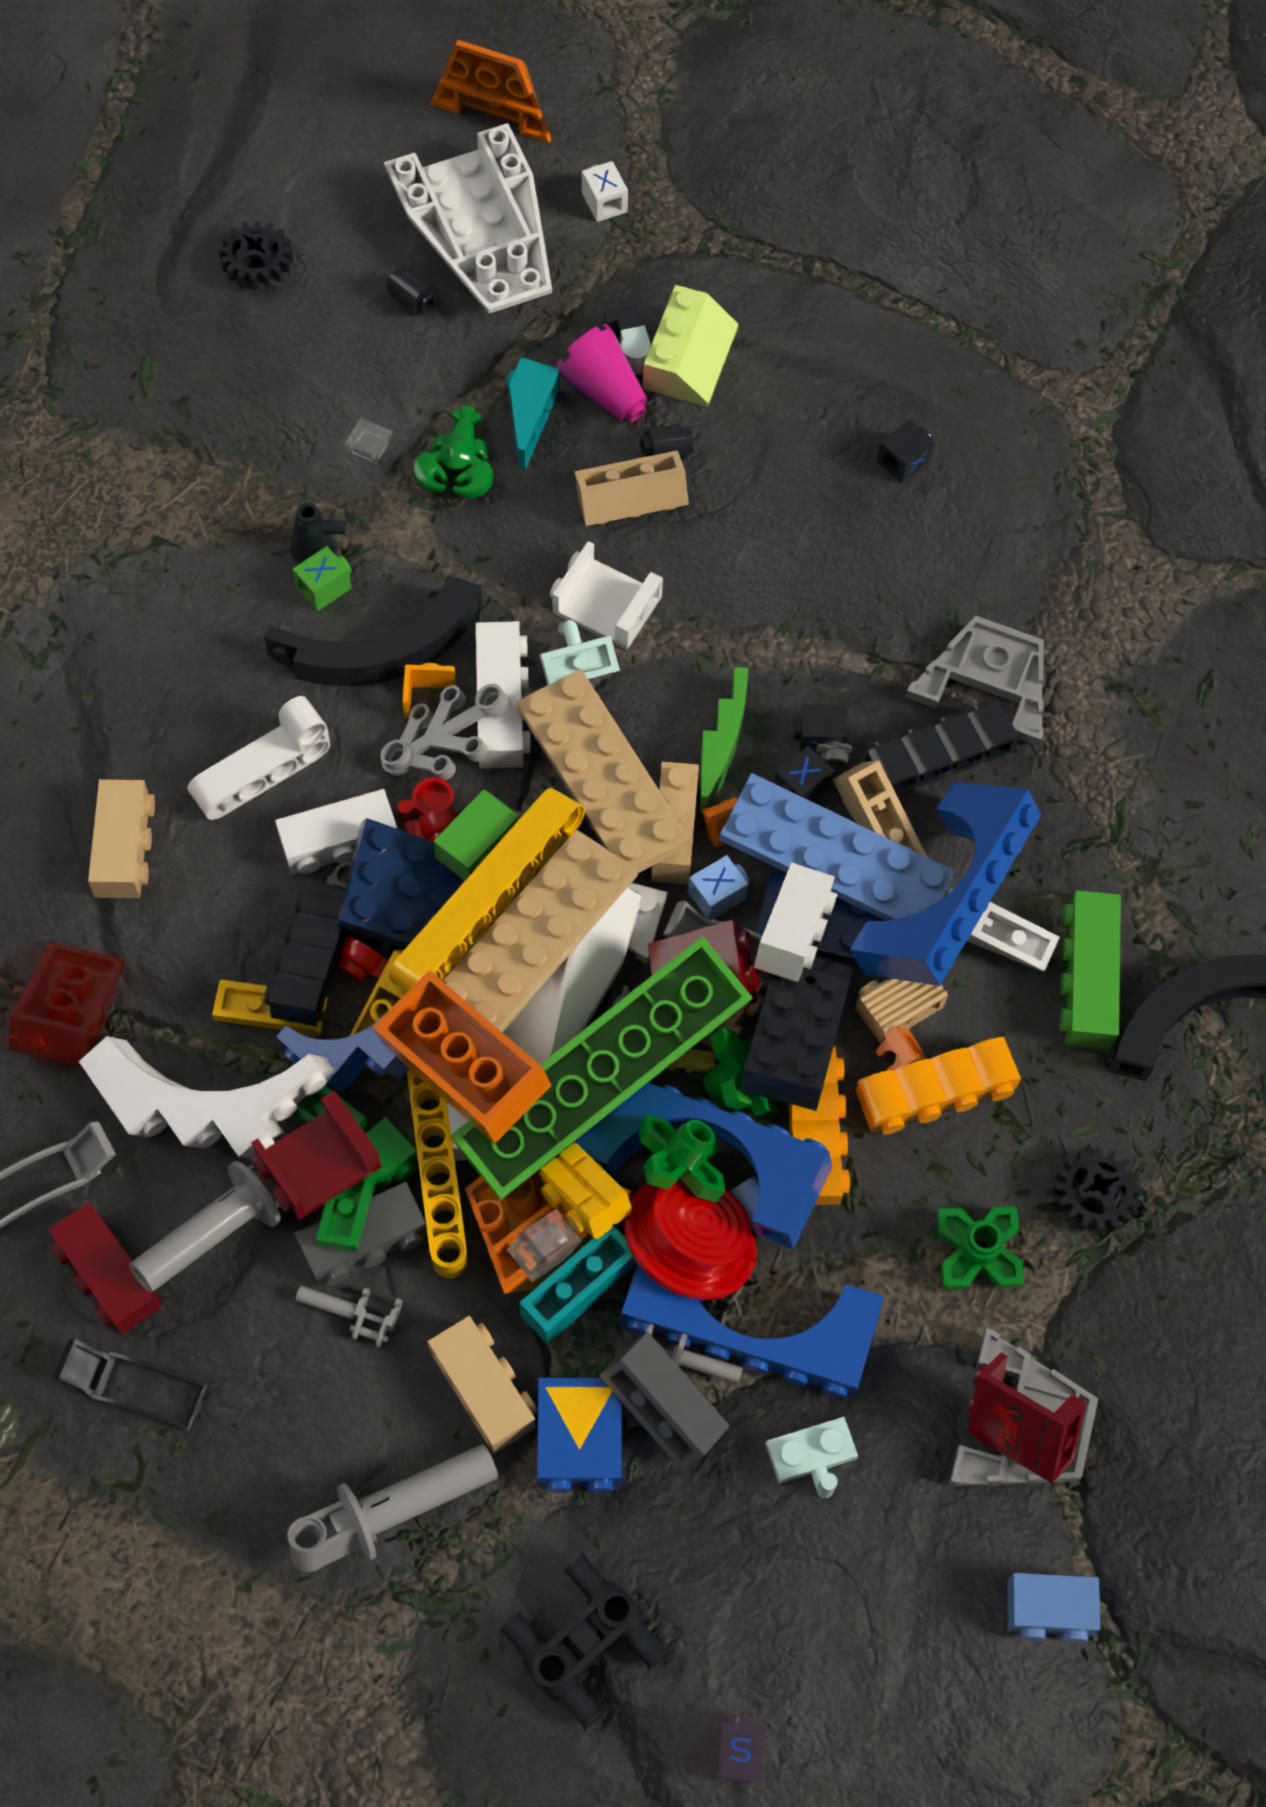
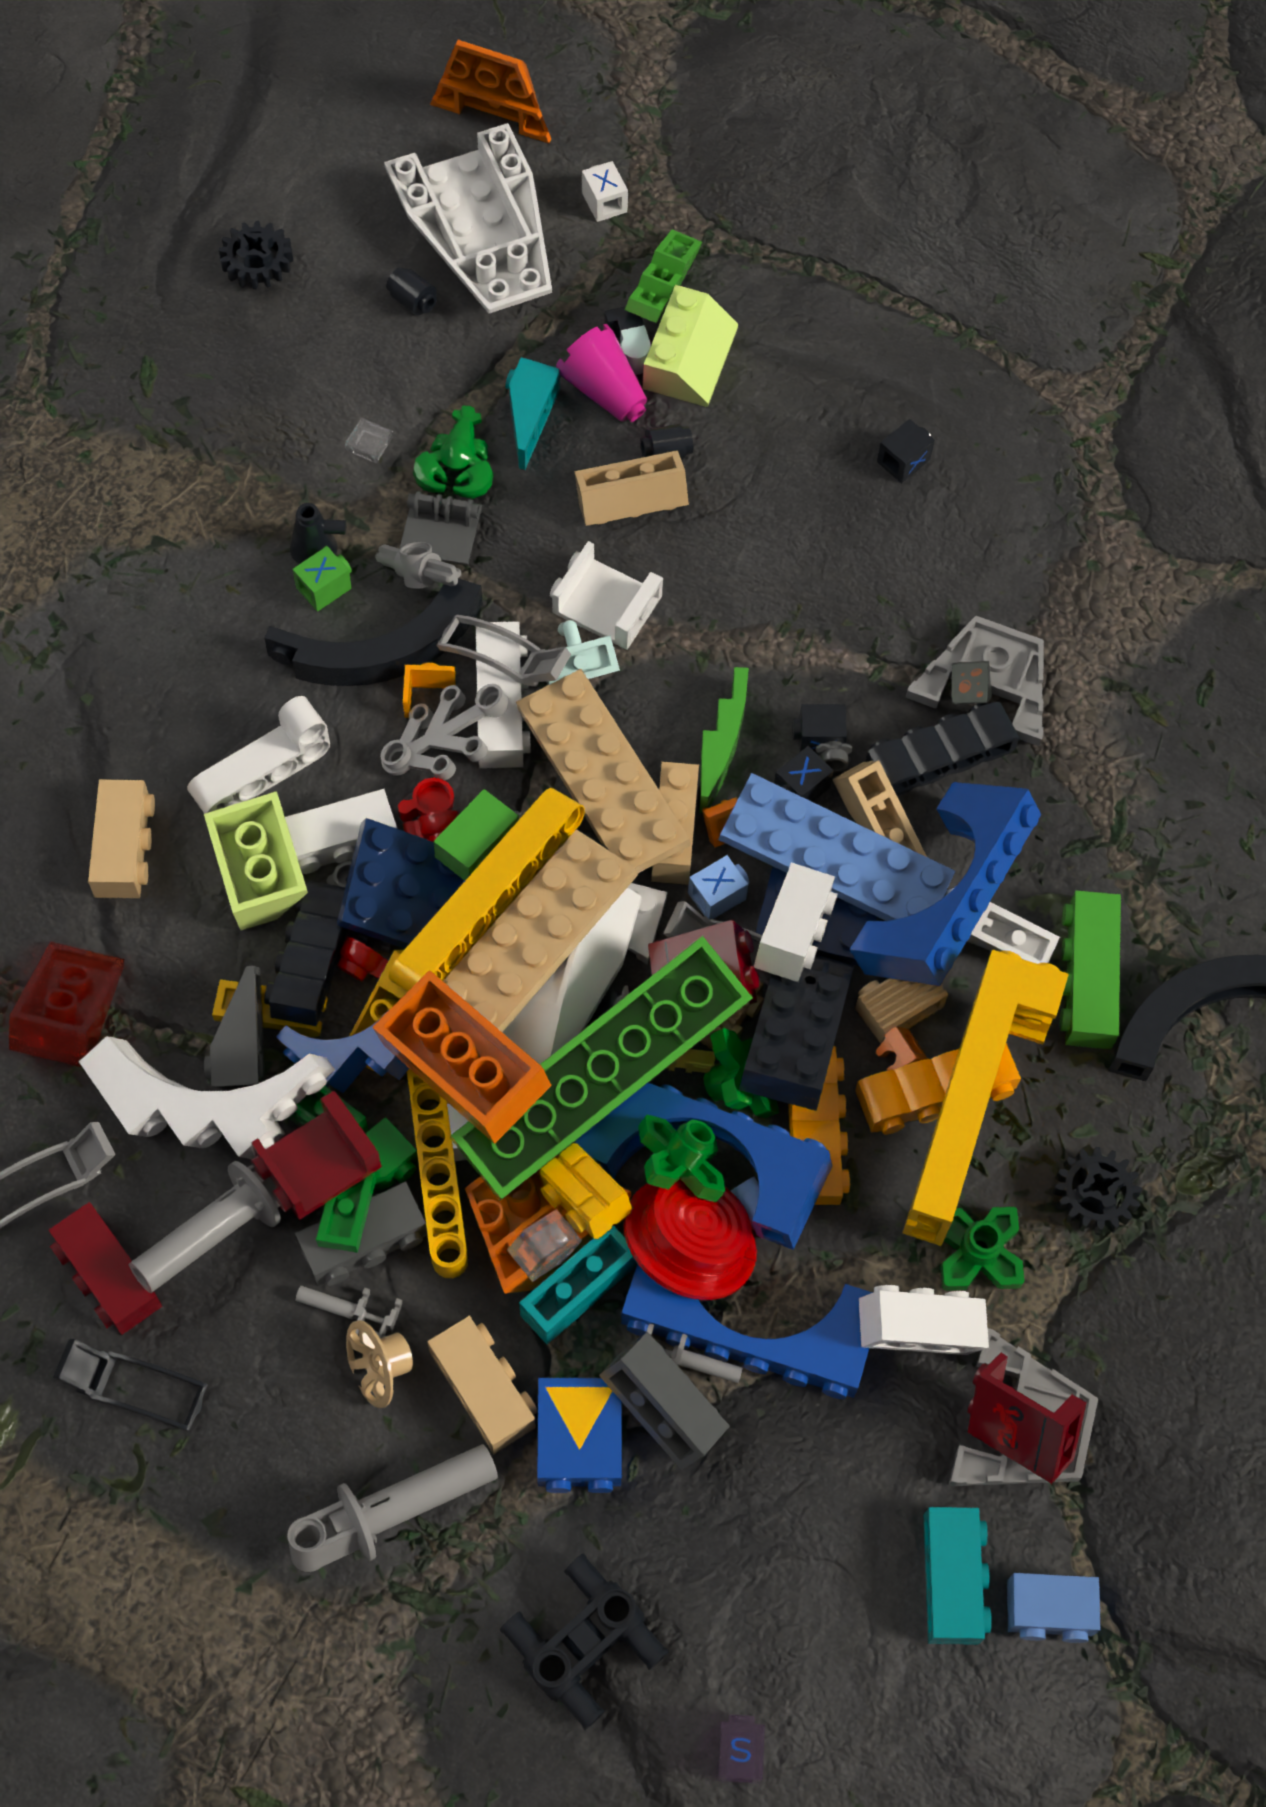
light aqua plate [765,1417,858,1498] -> none
none -> yellowish green slope [204,791,308,931]
none -> dark grey slope [204,966,265,1087]
none -> tan wheel [346,1320,413,1408]
none -> light grey axle [375,542,461,588]
none -> dark grey hinge [399,491,482,566]
none -> light grey piece [437,615,571,686]
none -> bright green slope [625,229,702,323]
none -> white brick [859,1285,989,1355]
none -> yellow brick [903,950,1069,1246]
none -> teal brick [923,1507,991,1645]
none -> pearl dark grey slope [951,661,992,705]

